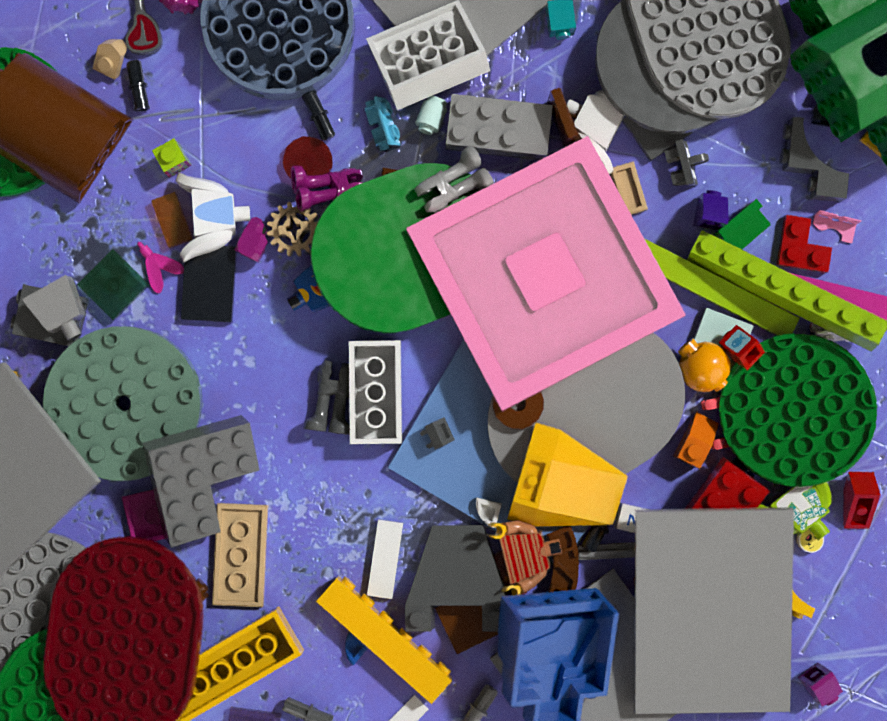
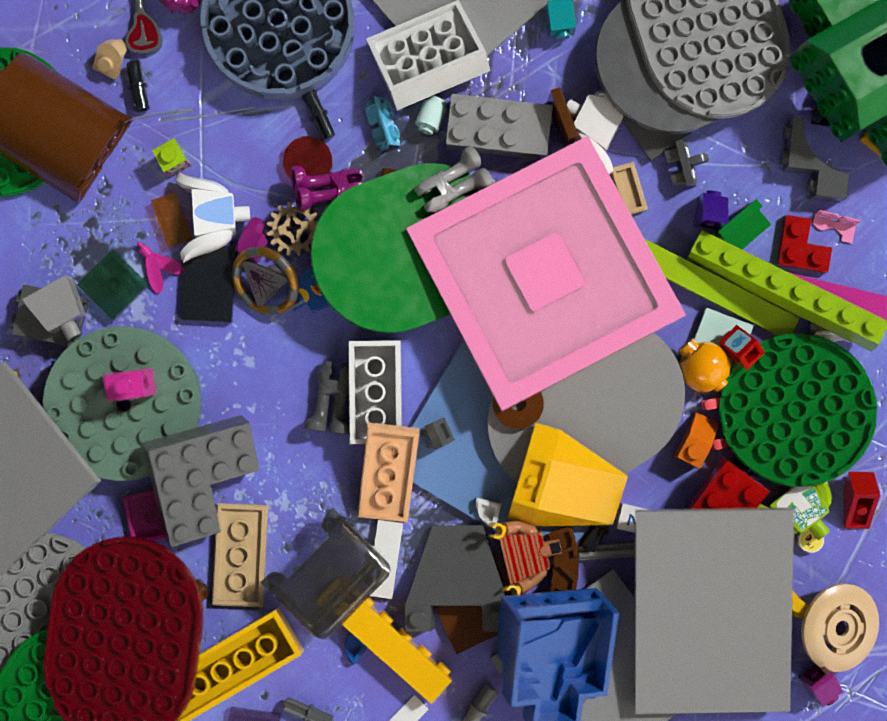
none -> dark pink torso [103,368,156,401]
none -> piece [231,246,299,316]
none -> clear smoke windscreen [261,508,390,639]
none -> light nougat tile [357,422,420,523]
none -> tan piece [801,583,879,672]

